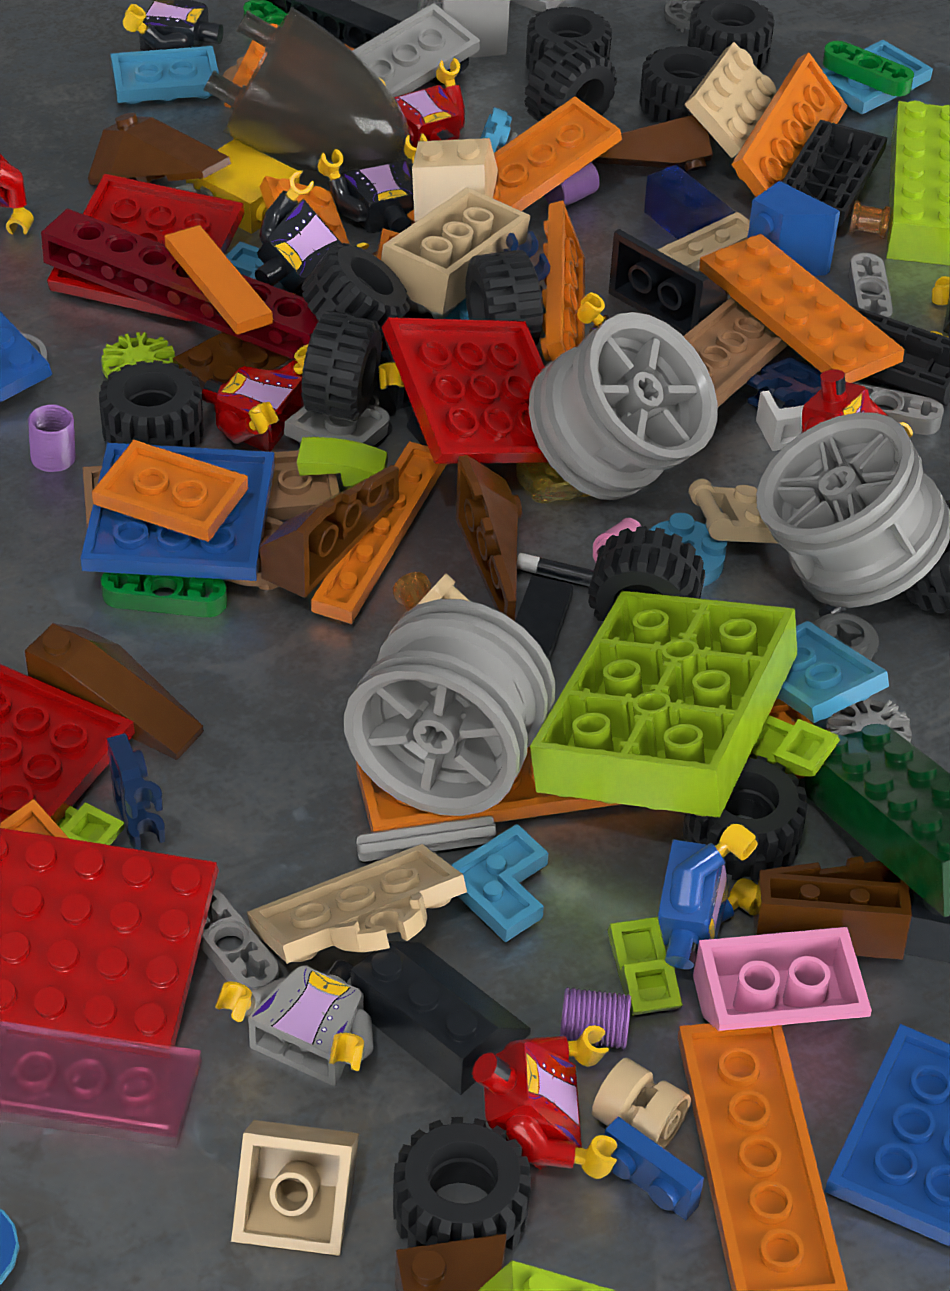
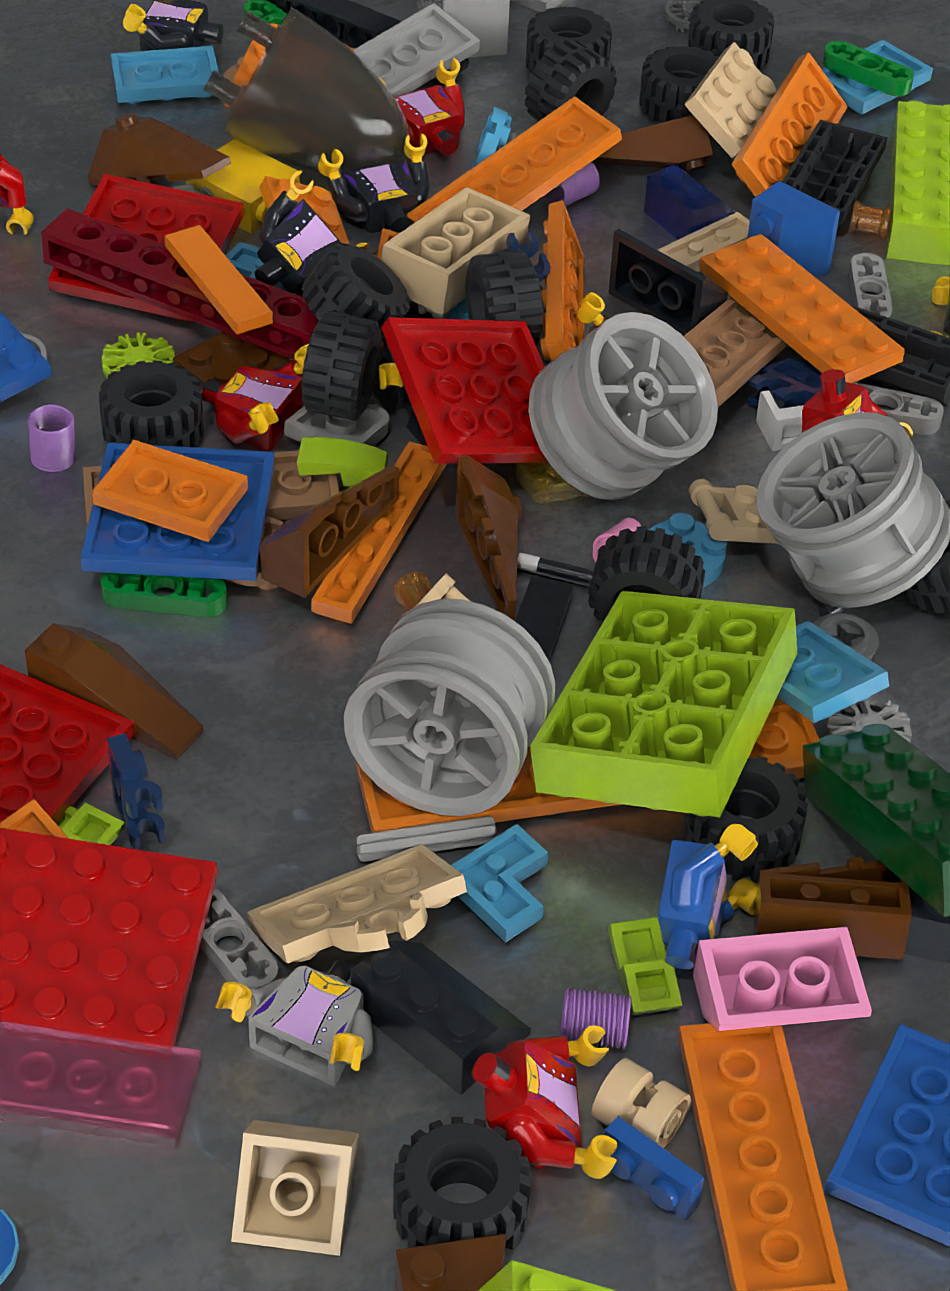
tan slope [412,138,498,222] -> none
lime slope [748,715,840,776] -> none

